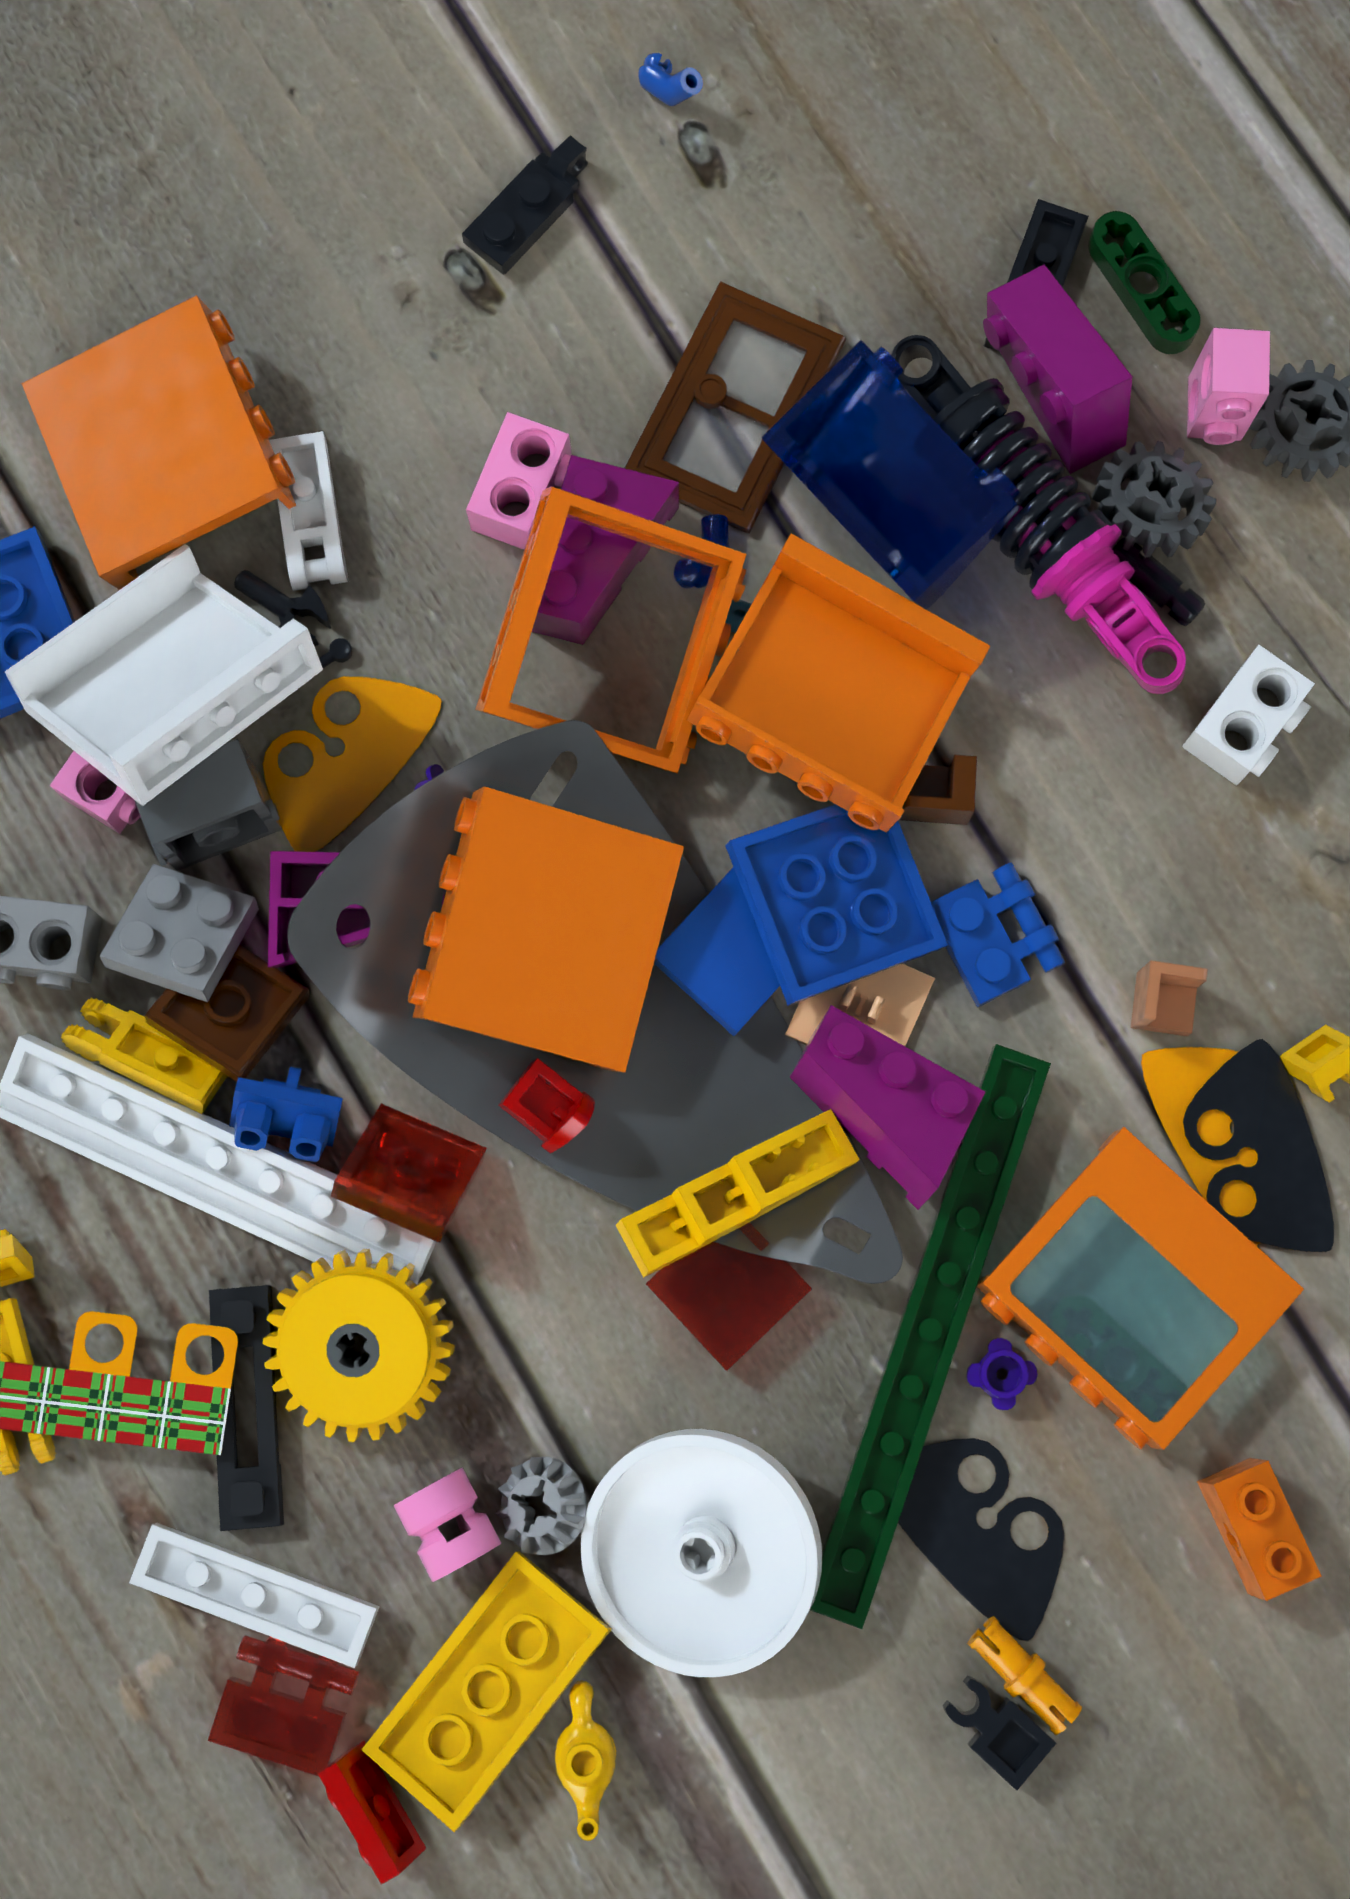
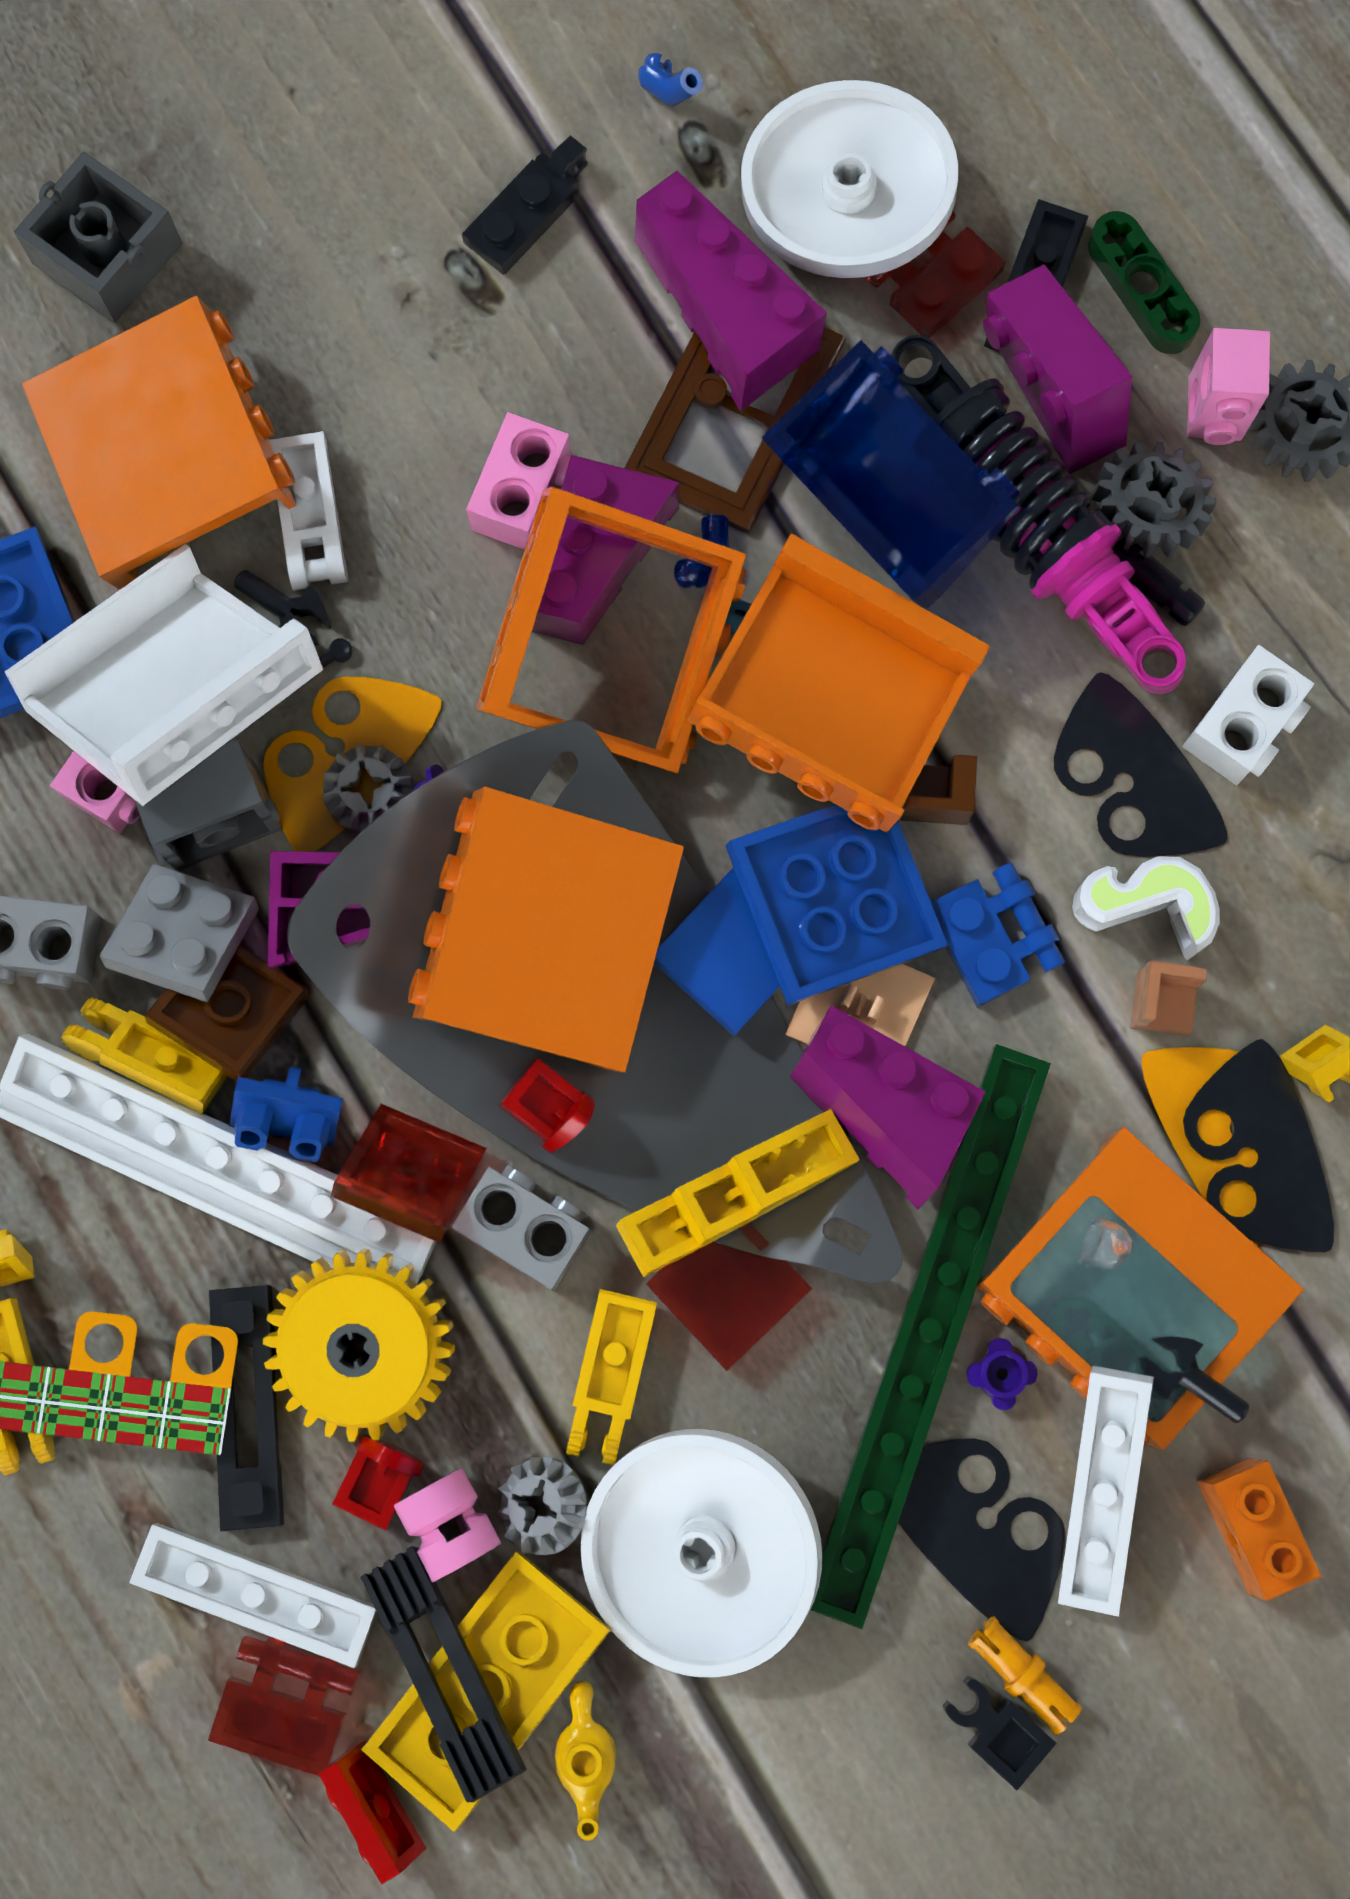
none -> dark grey brick [14,151,183,323]
none -> light grey gear [322,743,413,833]
none -> red tile [332,1434,425,1530]
none -> black container [360,1546,527,1803]
none -> light grey brick [451,1165,591,1292]
none -> yellow hinge [566,1289,657,1466]
none -> magenta wedge [634,171,827,412]
none -> white dish [741,80,958,278]
none -> clear red plate [866,211,1006,338]
none -> black piece [1053,672,1227,857]
none -> white plate [1058,1366,1154,1617]
none -> white animal [1072,856,1220,961]
none -> clear hinge [1081,1217,1133,1269]
none -> black bar [1139,1336,1249,1423]

